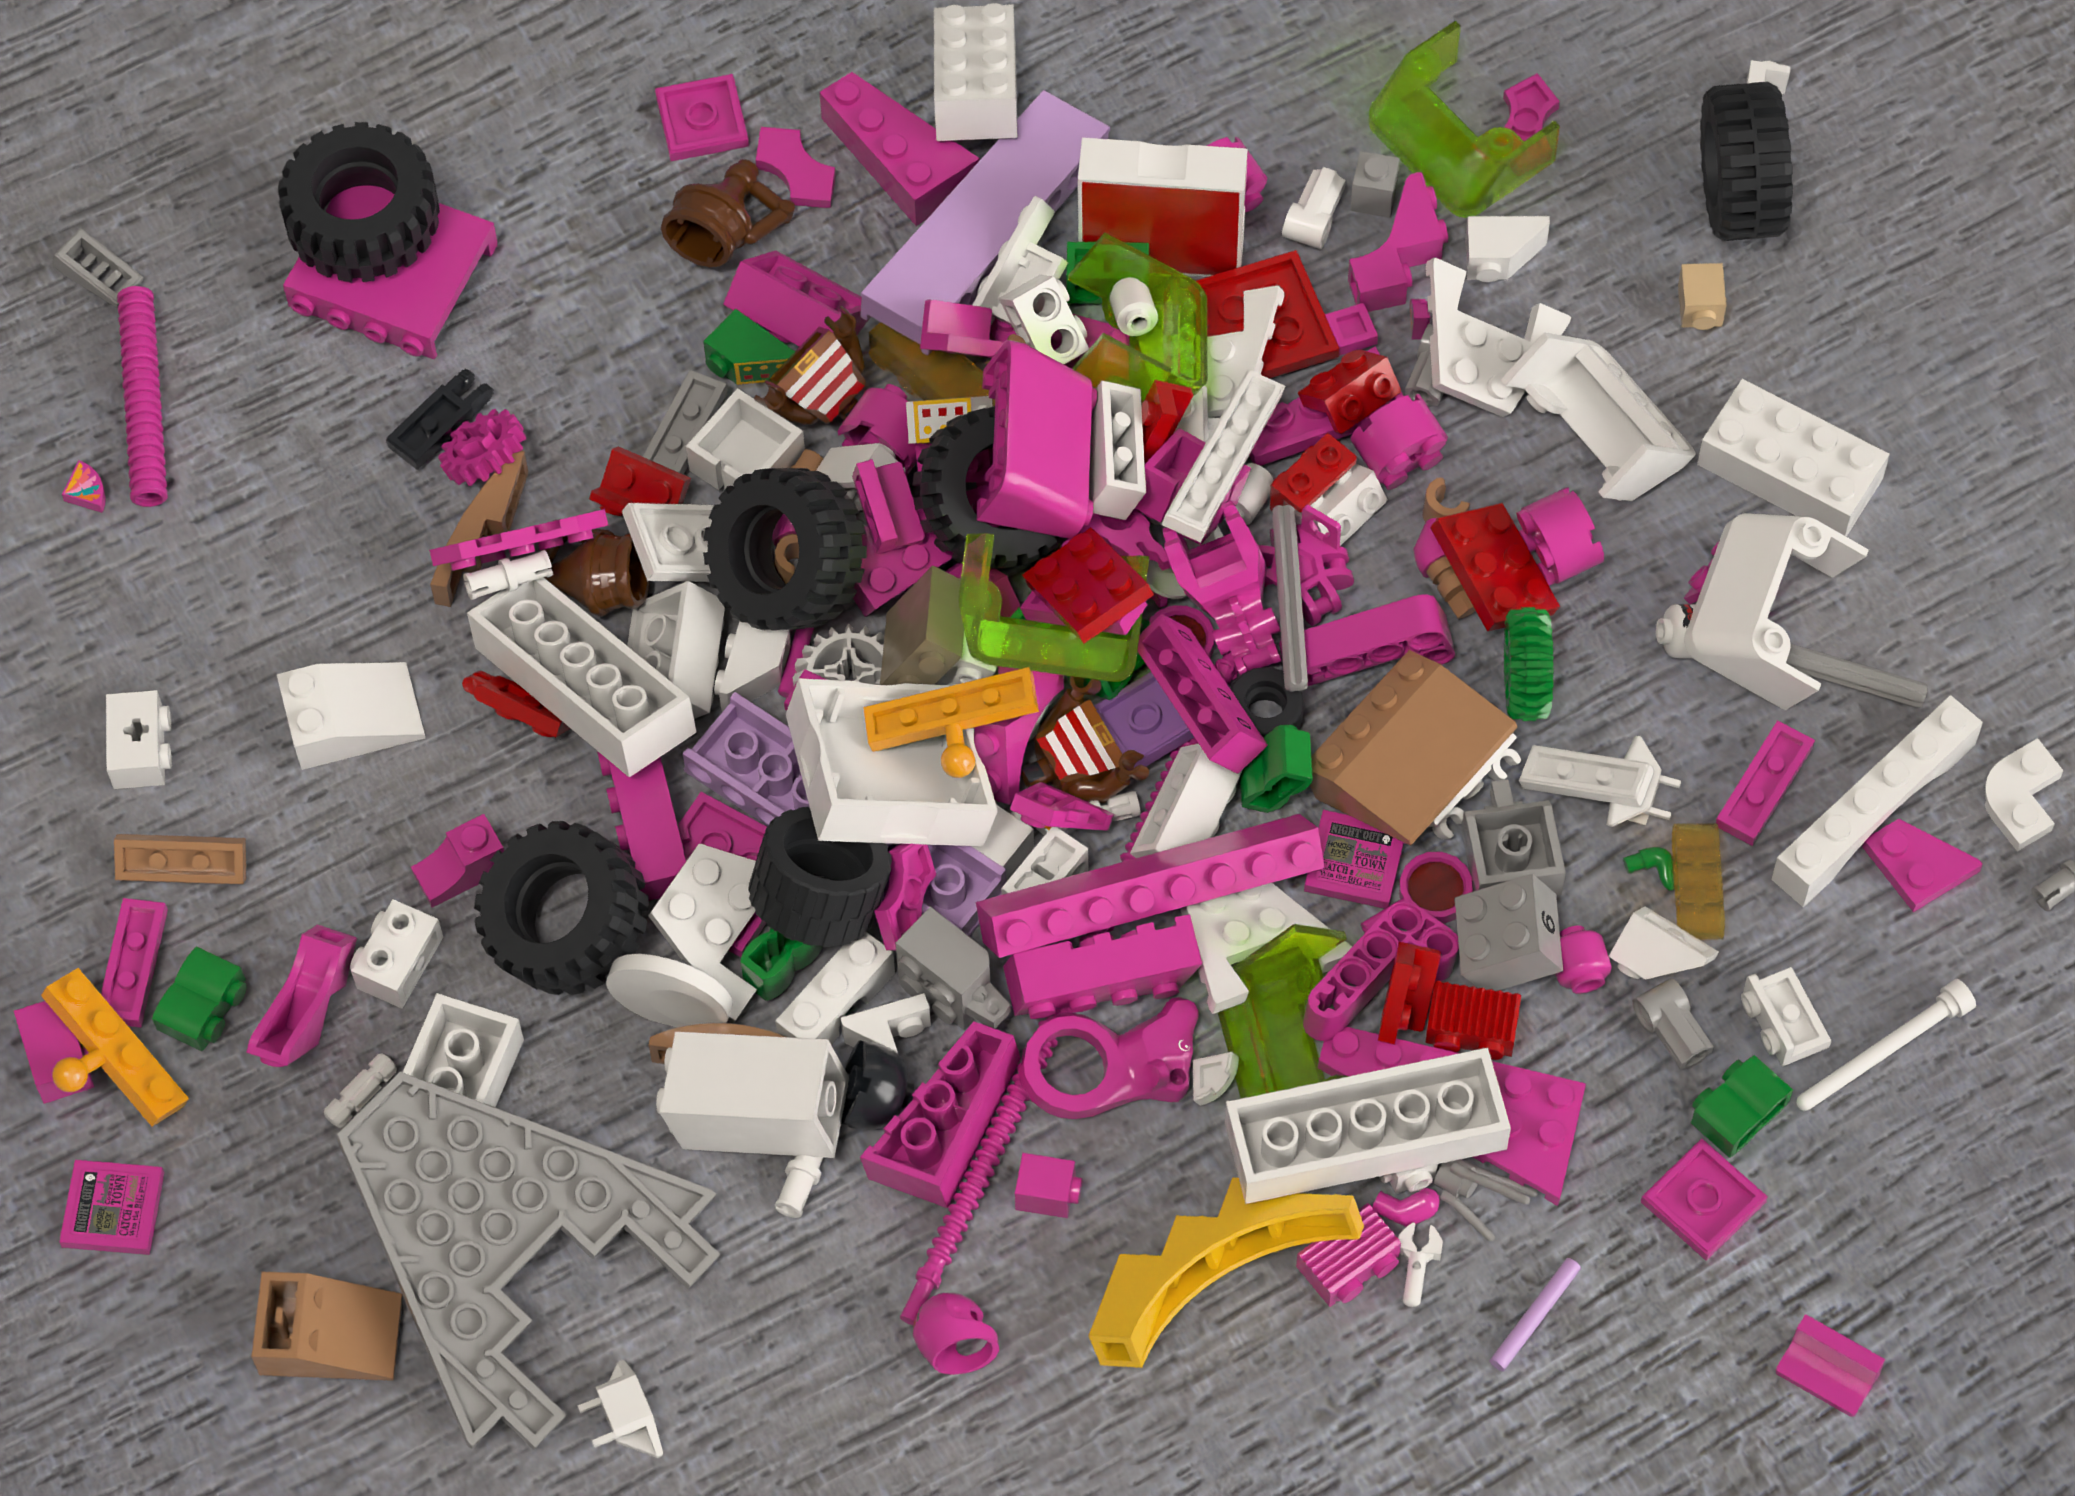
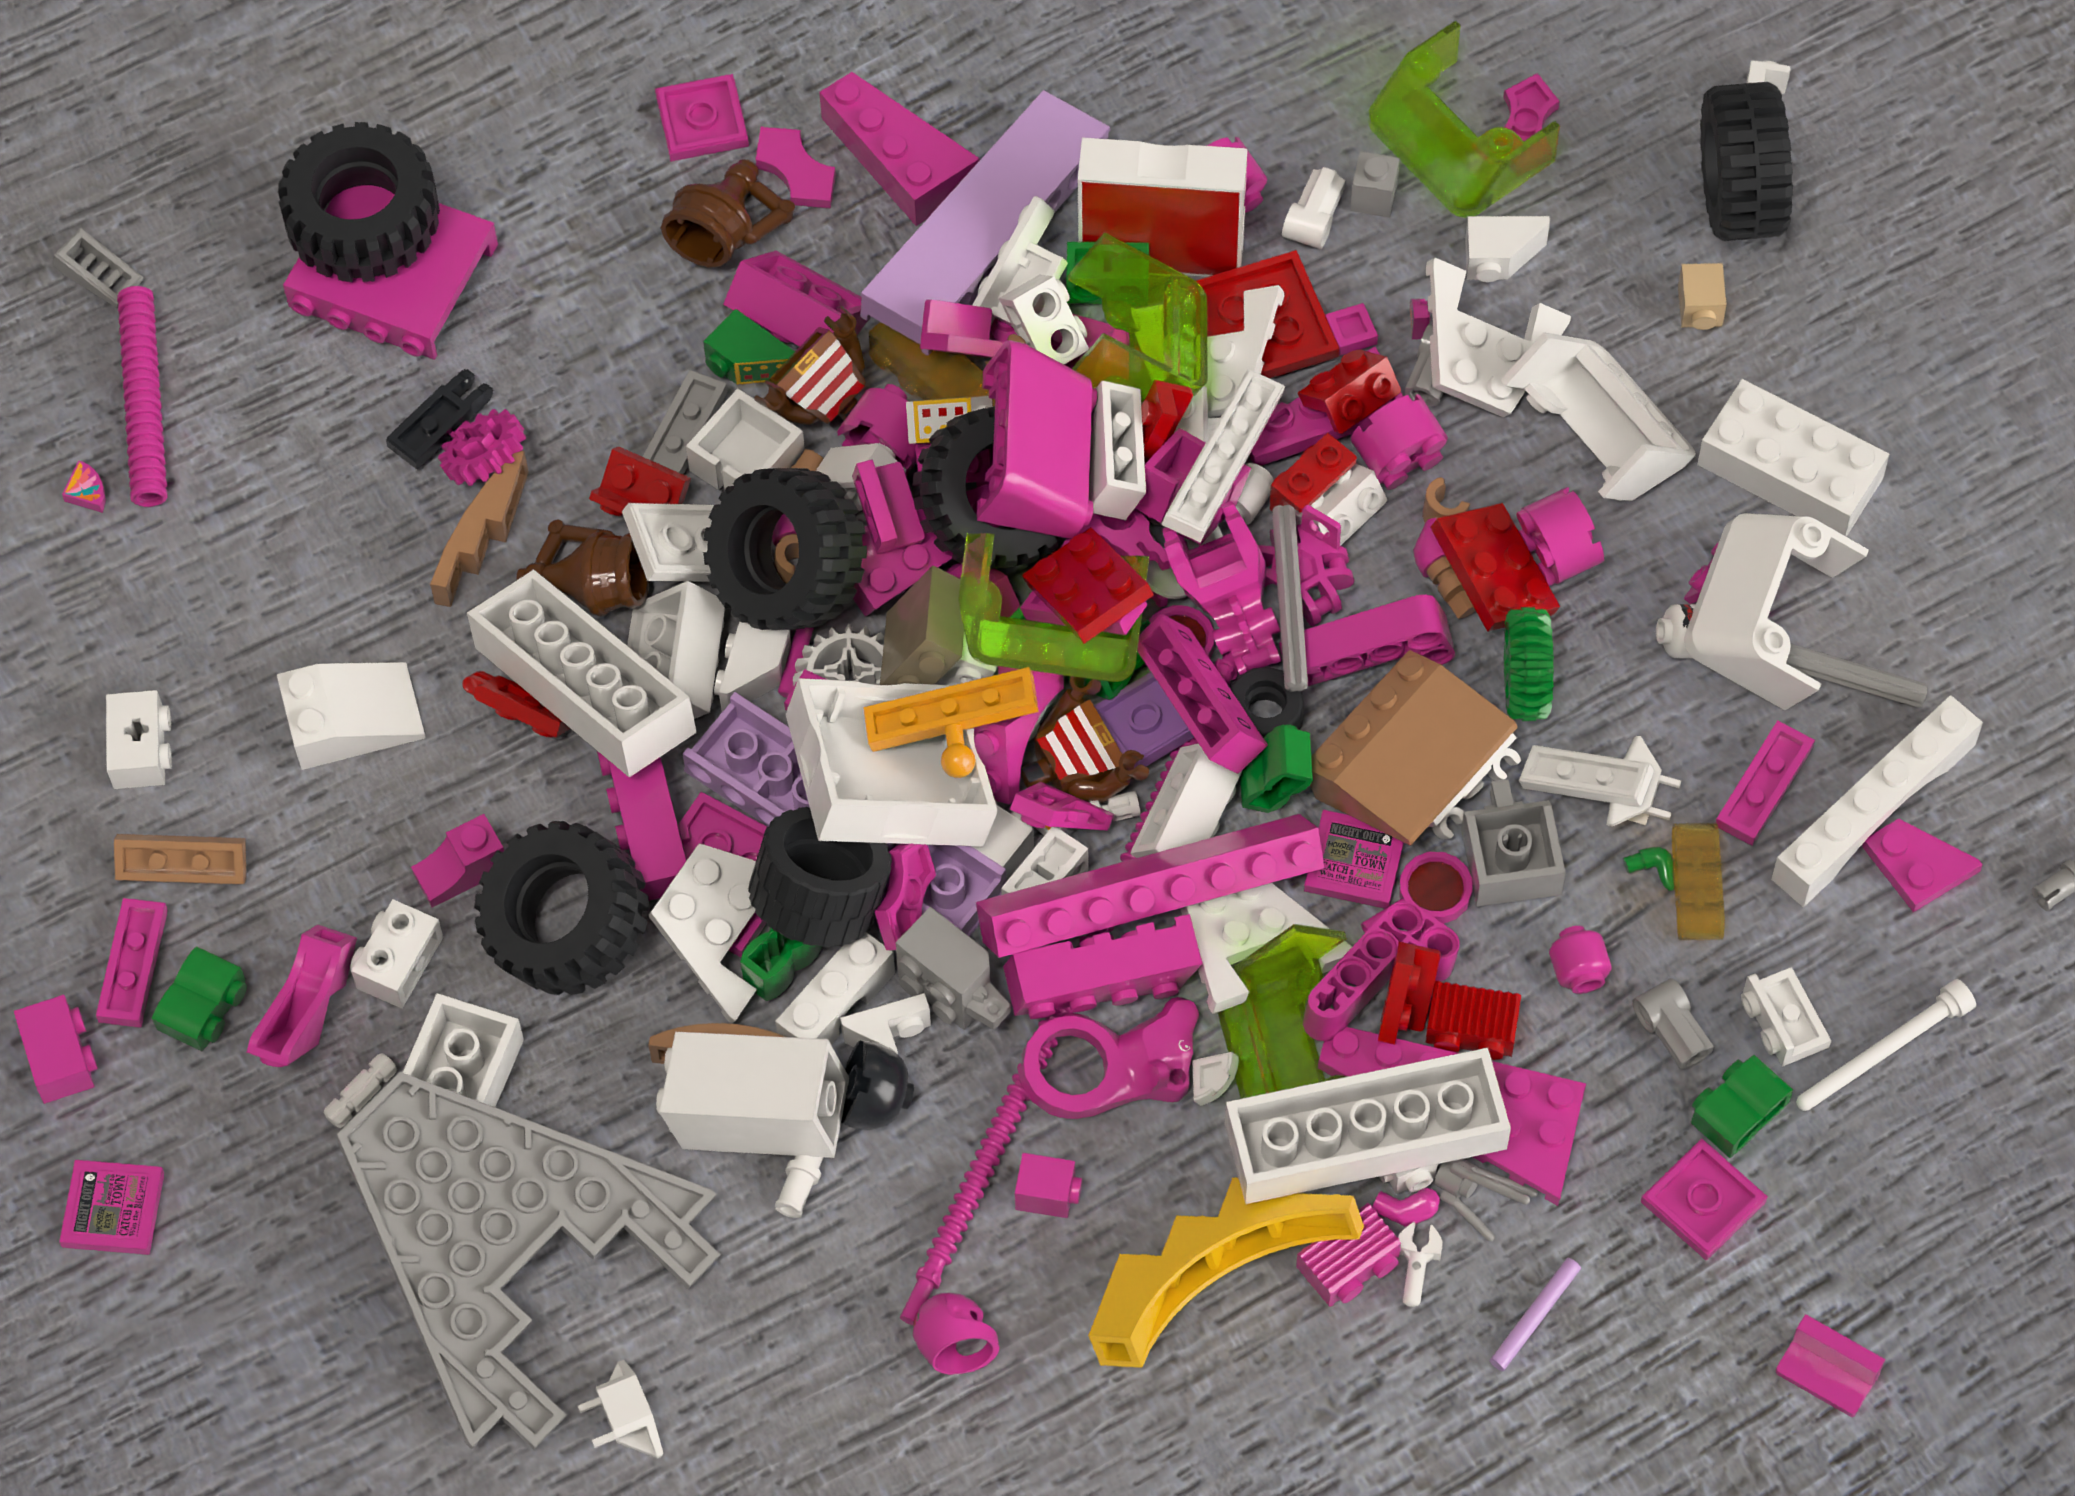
light orange plate [41,968,189,1127] -> none
medium nougat slope [251,1272,403,1381] -> none
dark pink plate [429,509,609,571] -> none
white pin [463,550,553,600] -> none
white piece [606,954,733,1028] -> none
dark pink wedge [860,1022,1021,1208] -> none
white brick [934,3,1017,141] -> none
white brick [1110,277,1158,336] -> none
dark pink arch [1348,172,1448,312] -> none
light grey brick [1455,874,1563,991] -> none
white slope [1609,906,1719,980] -> none
white plate [1985,738,2063,852] -> none

